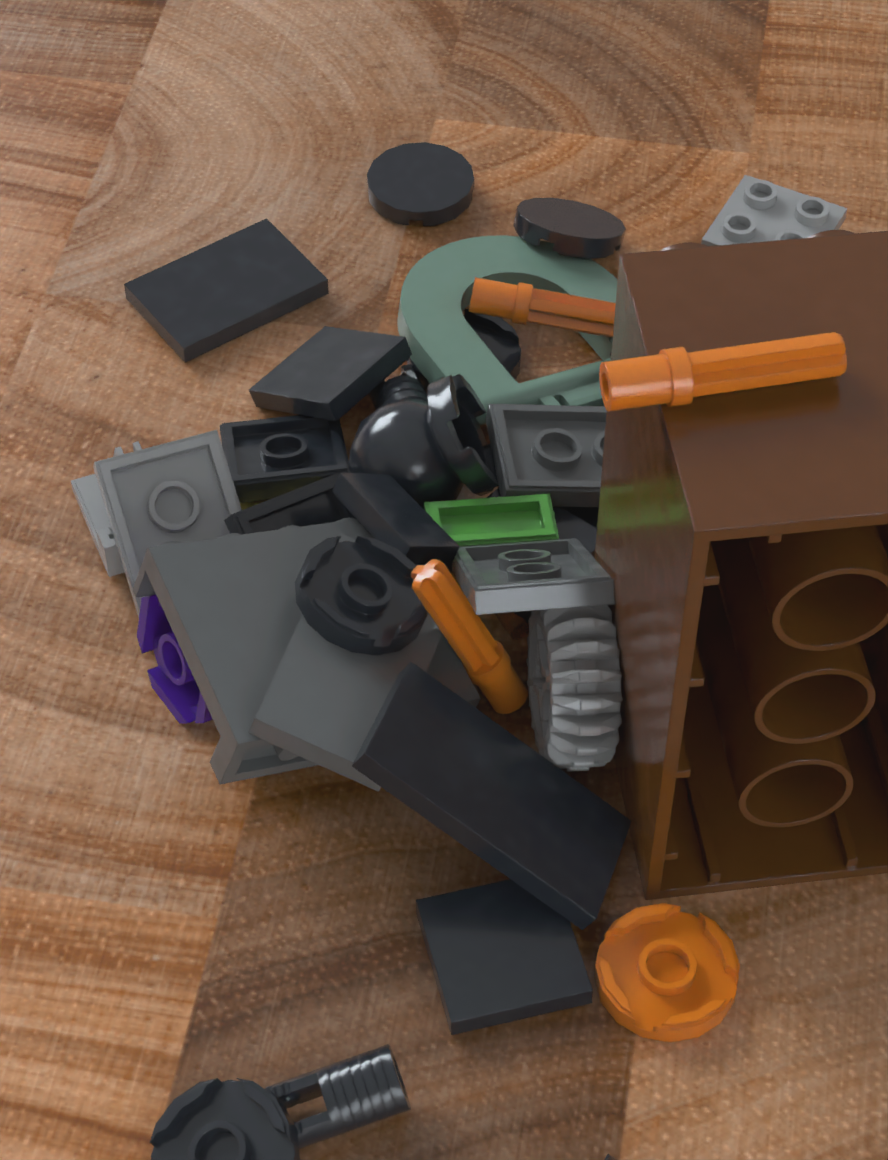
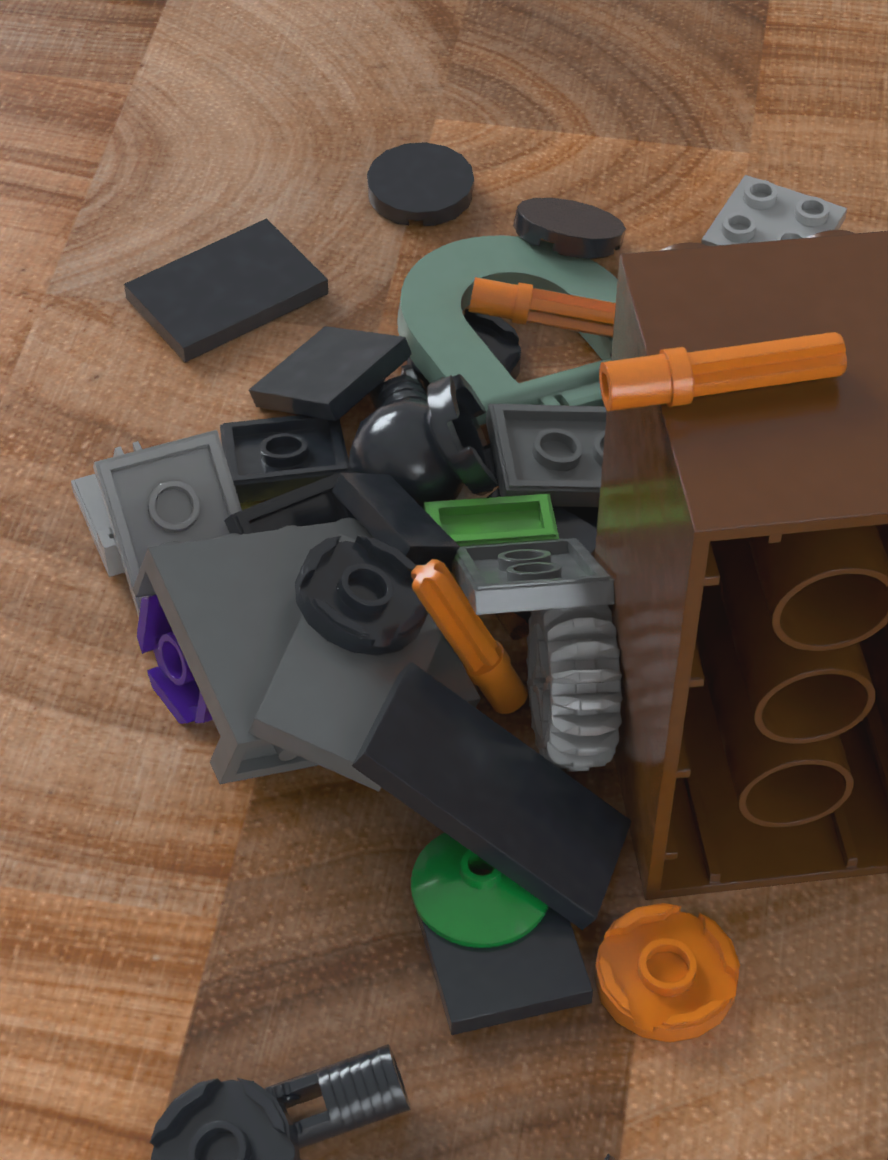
none -> green dish [411,832,549,948]

